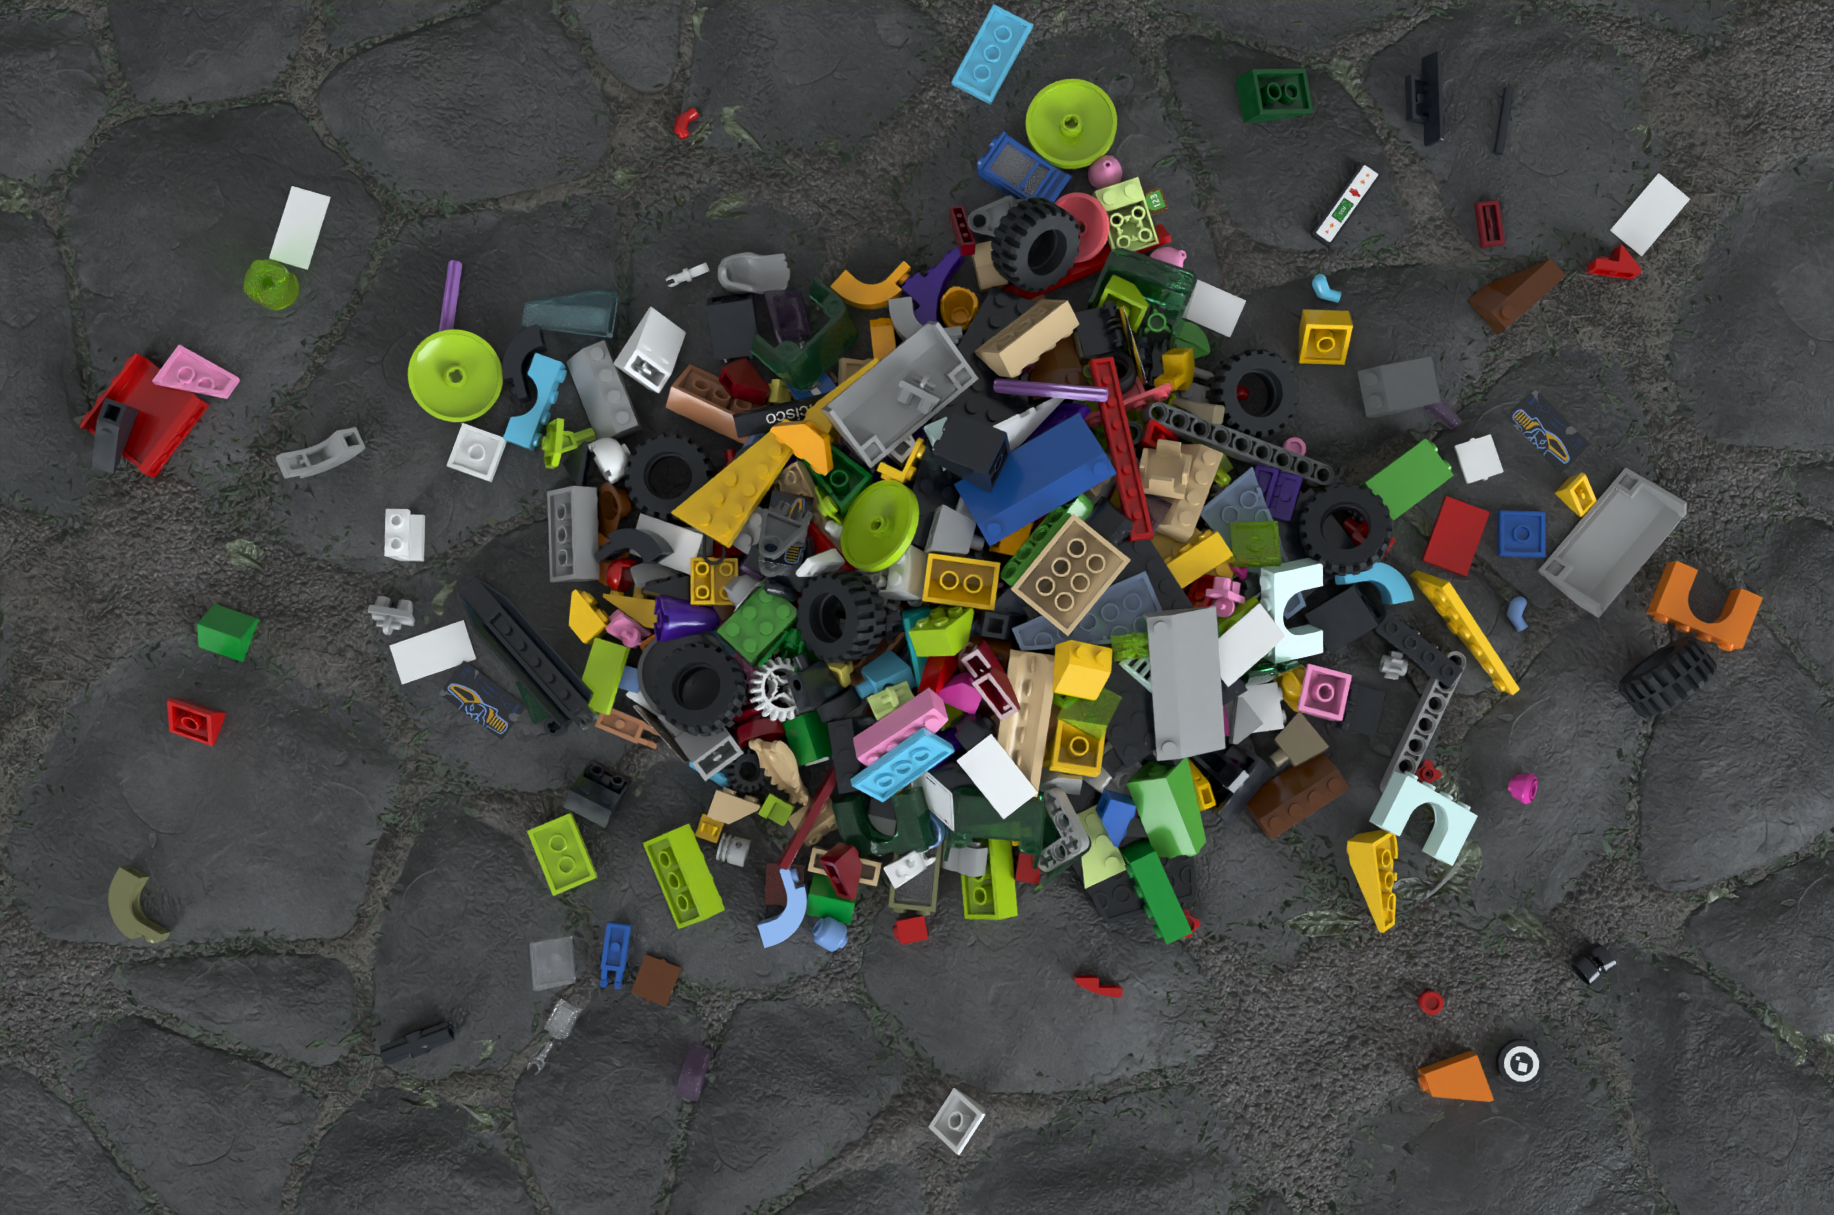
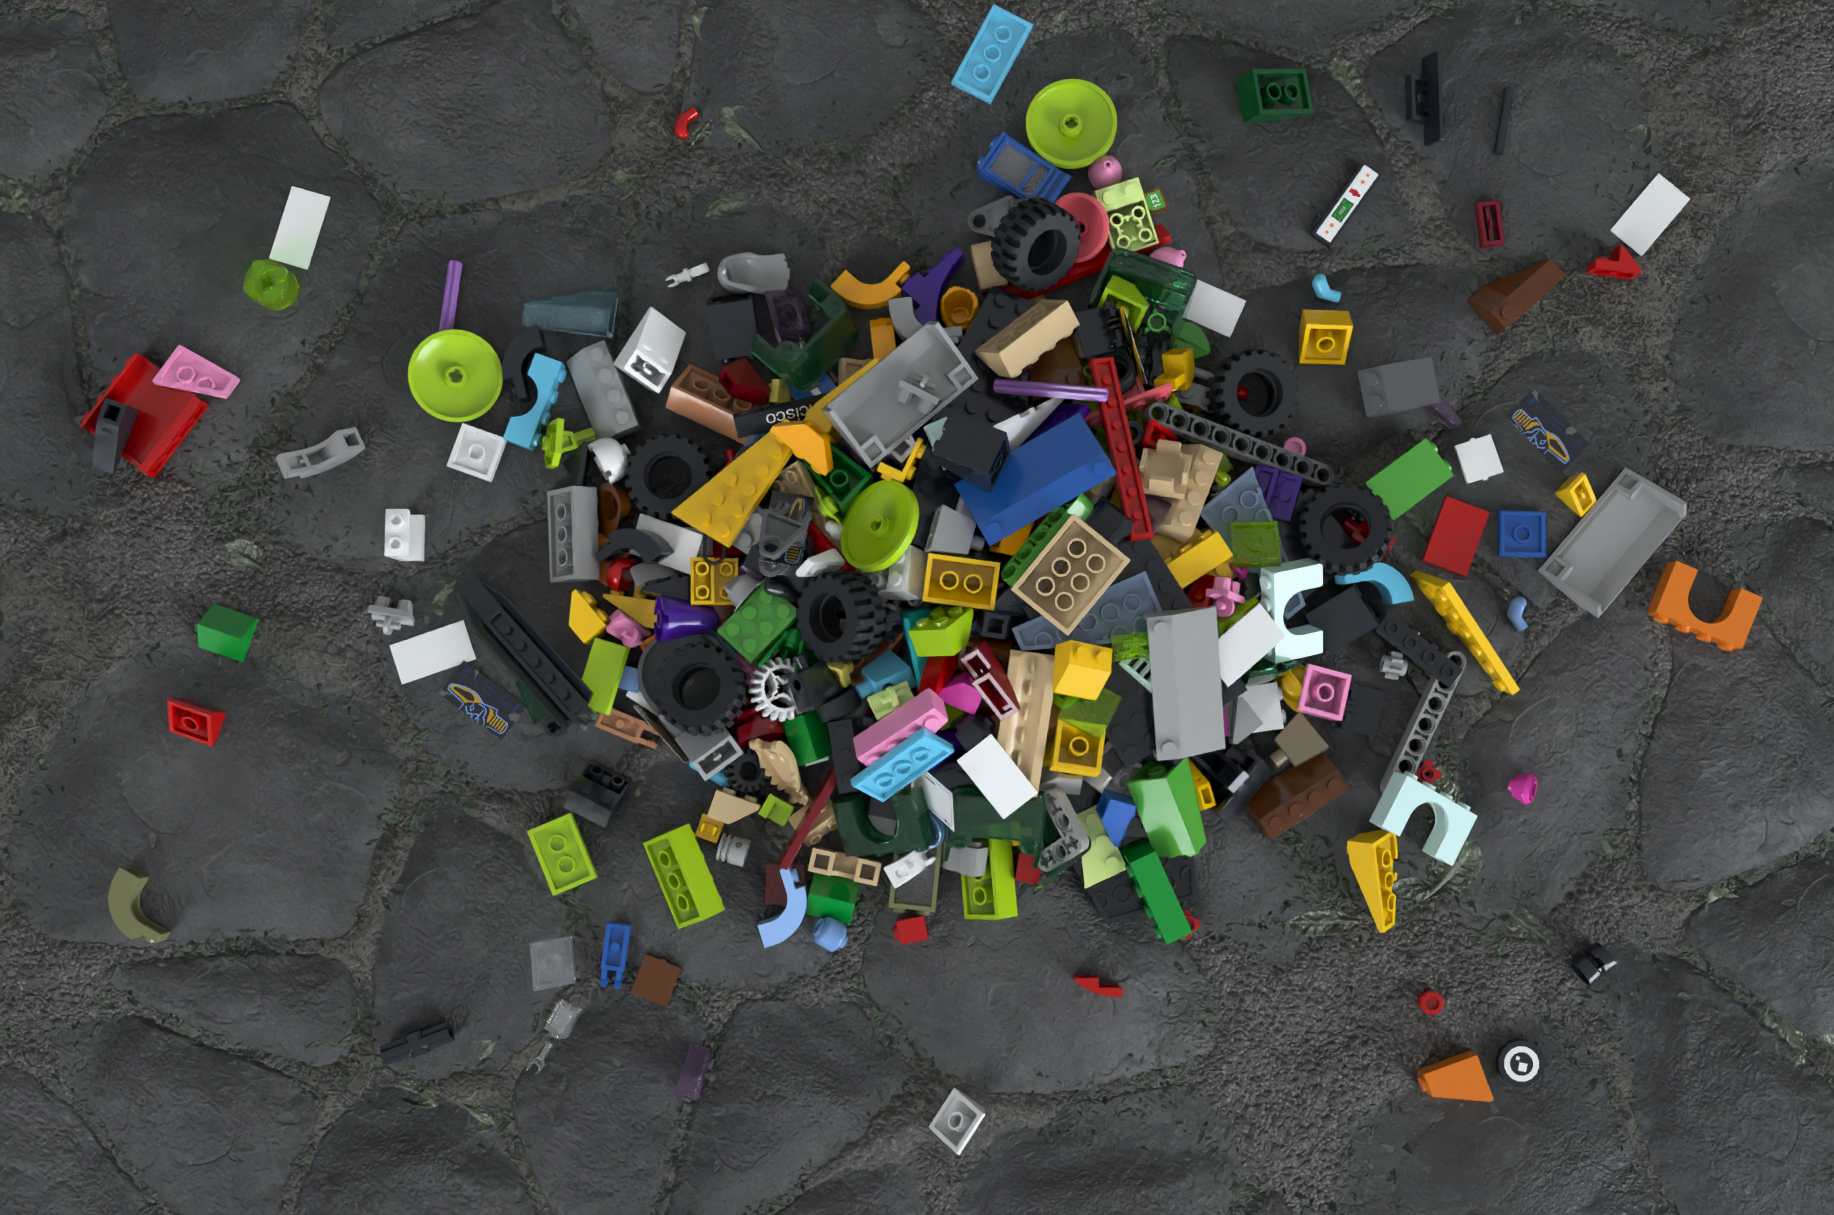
dark red slope [819,842,863,901] -> none
dark red piece [949,205,976,256] -> none
dark tan slope [1172,399,1225,424] -> none
black tyre [1618,635,1717,718] -> none

